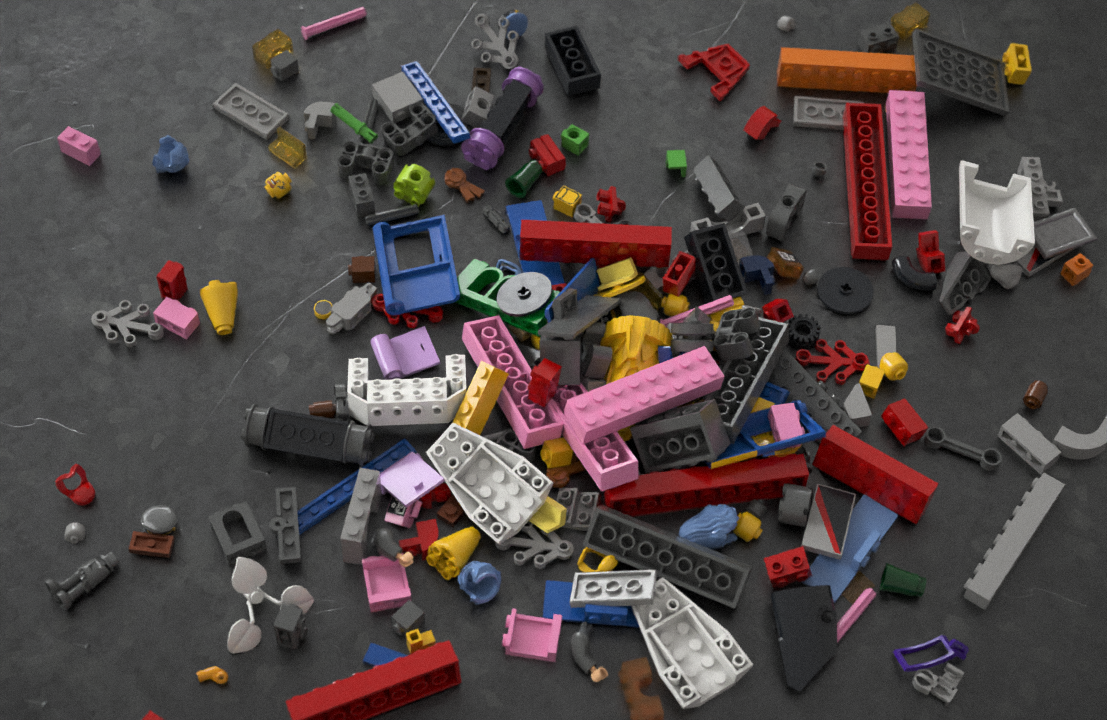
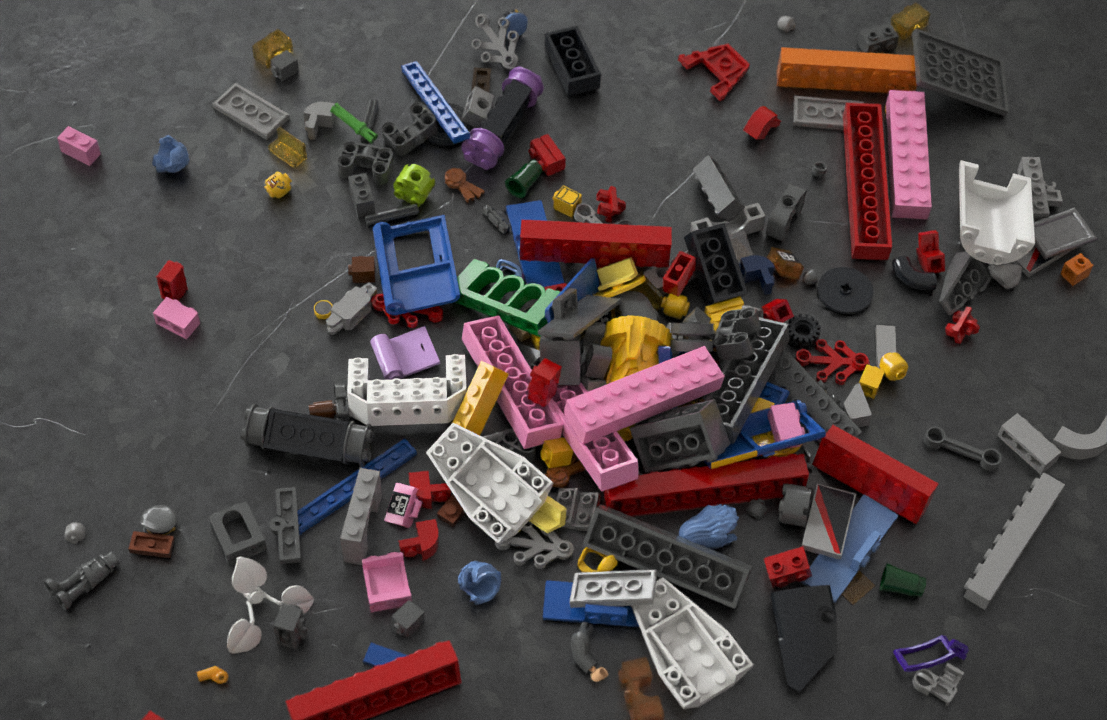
red piece [55,464,95,506] -> none
light grey plant [91,300,164,347] -> none
yellow cone [200,280,238,335] -> none
bright pink axle [301,7,367,40] -> none
dark grey arm [371,527,413,567] -> none
light grey brick [372,72,423,123] -> none
door [380,452,445,508] -> none
yellow piece [406,629,436,654] -> none
yellow cone [426,527,481,580] -> none
piece [497,272,553,317] -> none
bright pink panel [502,608,562,662] -> none
bright green brick [561,124,589,156] -> none
bright pink axle [660,295,734,327] -> none
bright green panel [666,150,687,177] -> none
yellow head [733,512,763,542] -> none
bright pink axle [837,588,876,643] -> none
red brick [881,398,928,446] -> none
yellow brick [1003,43,1032,85] -> none
reddish brown brick [1023,380,1048,409] -> none

